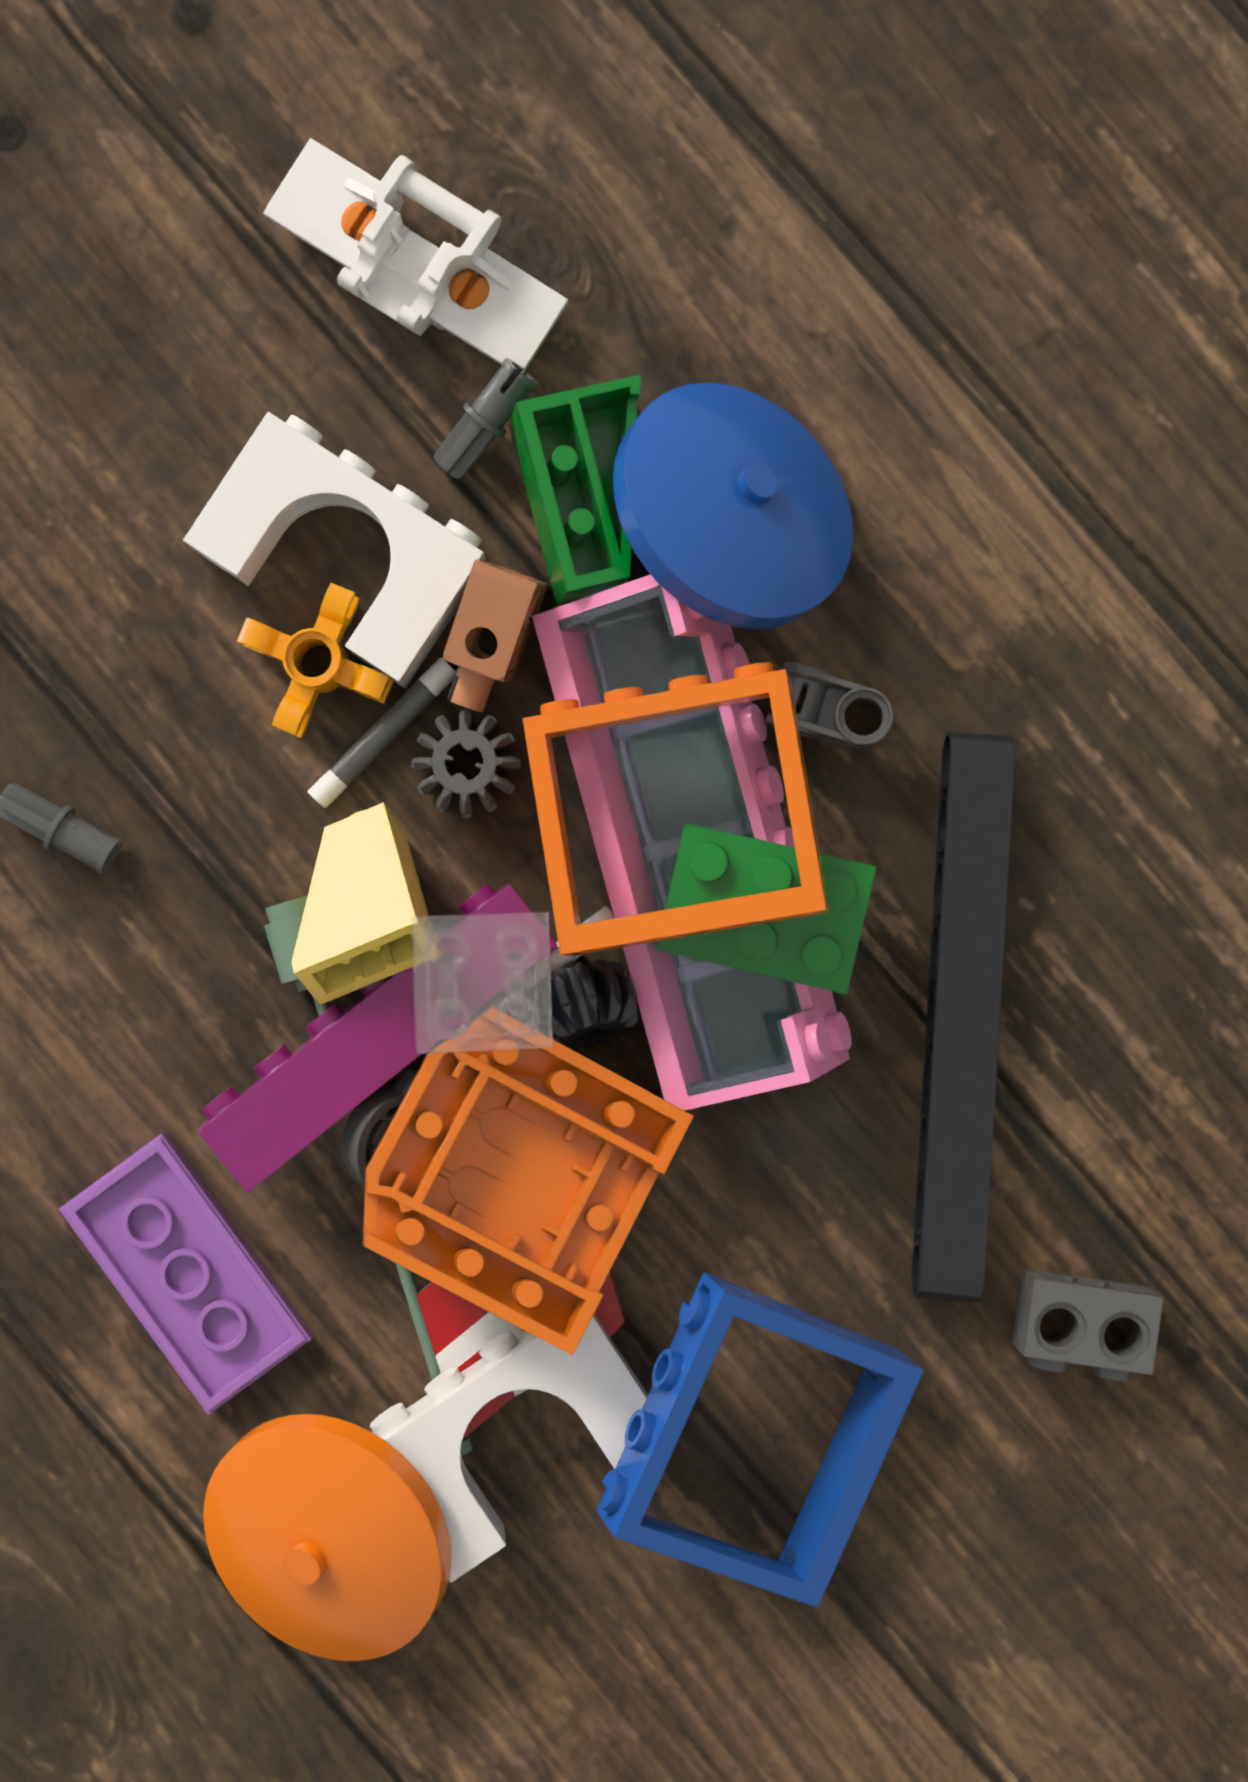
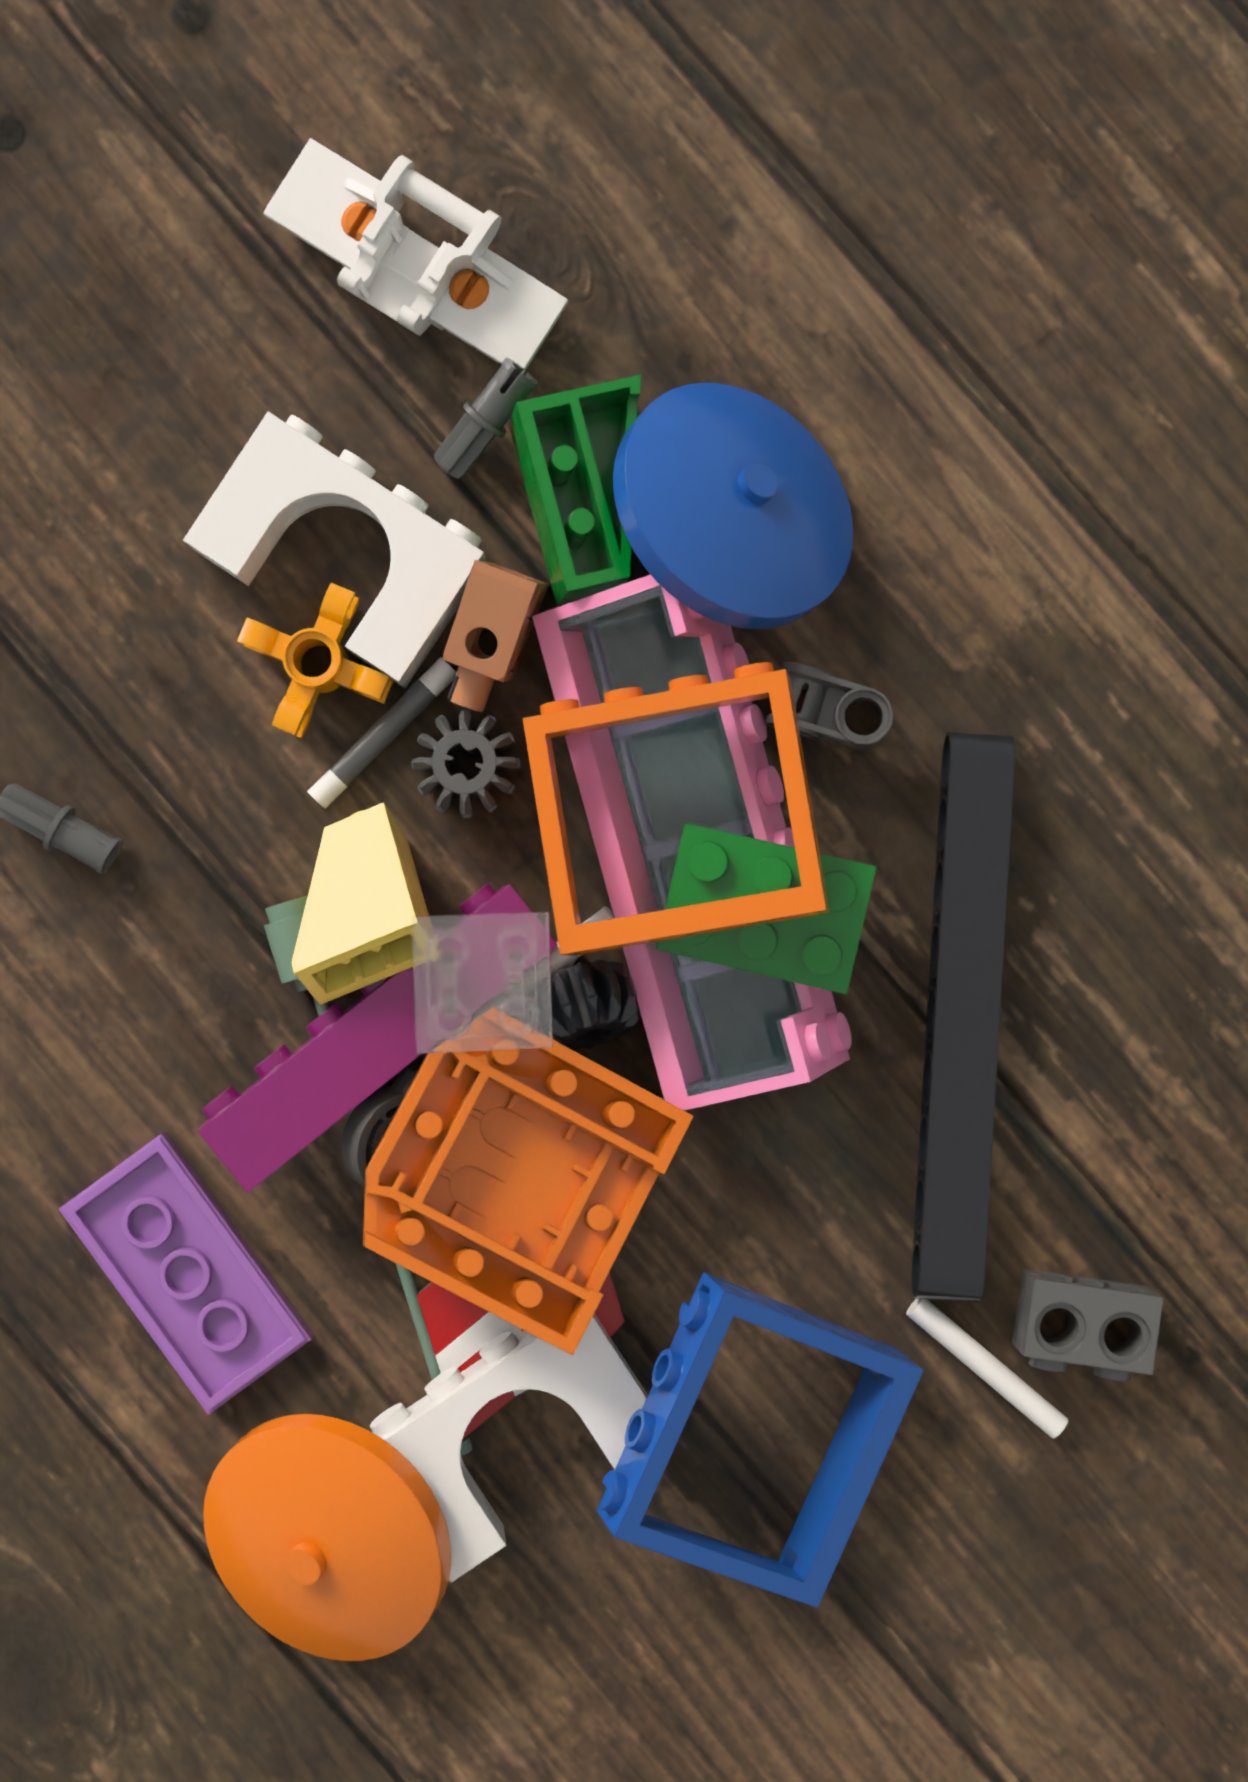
none -> white bar [906,1298,1068,1438]

